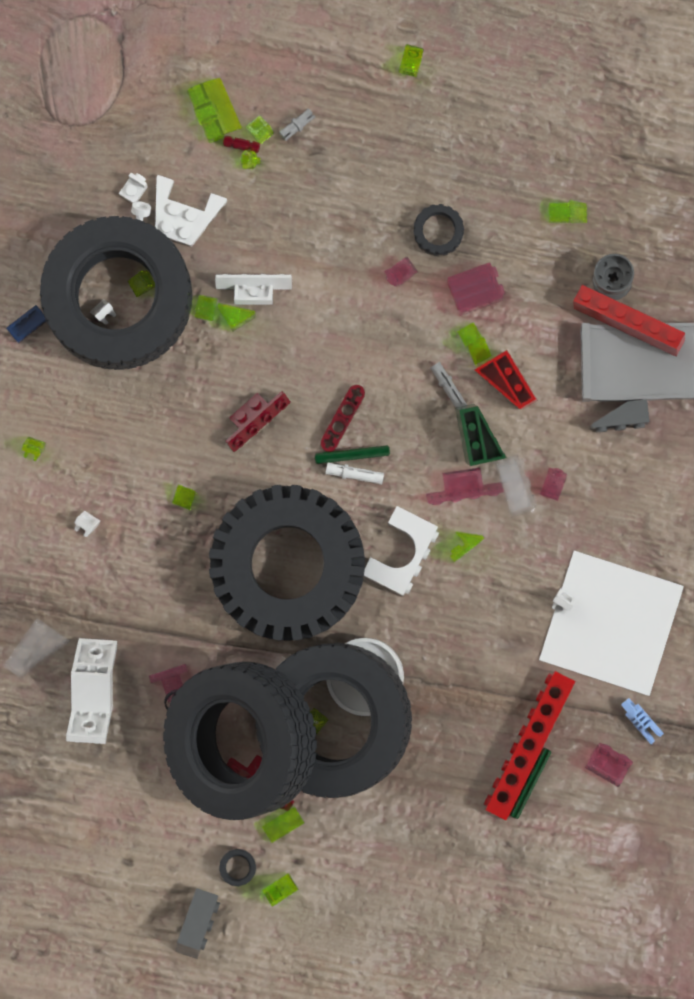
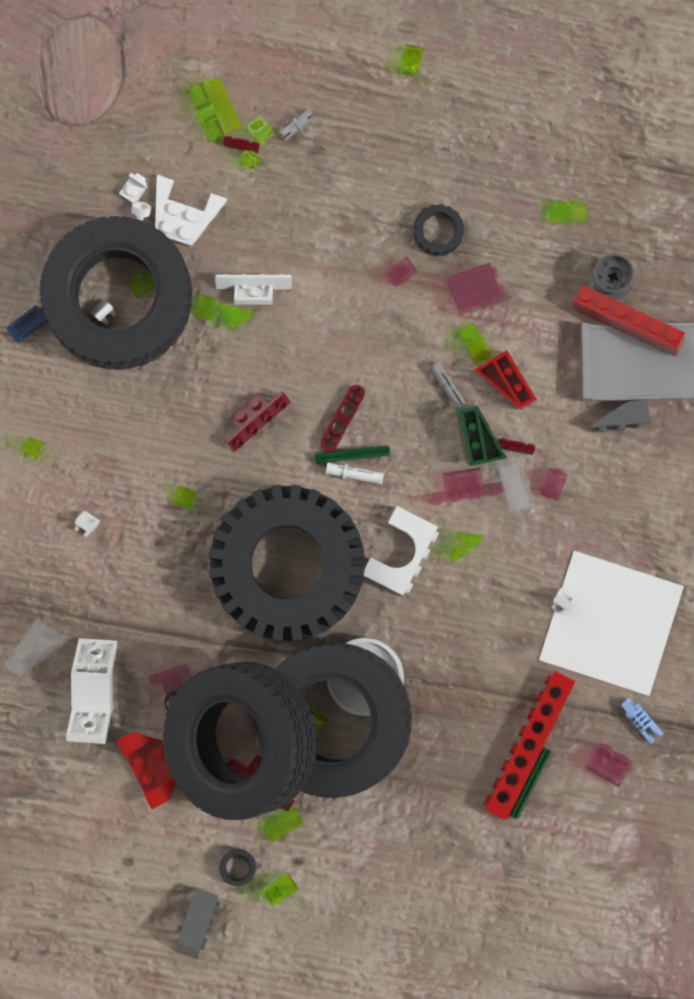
none -> red piece [116,732,176,810]
none -> dark red axle [498,438,535,455]

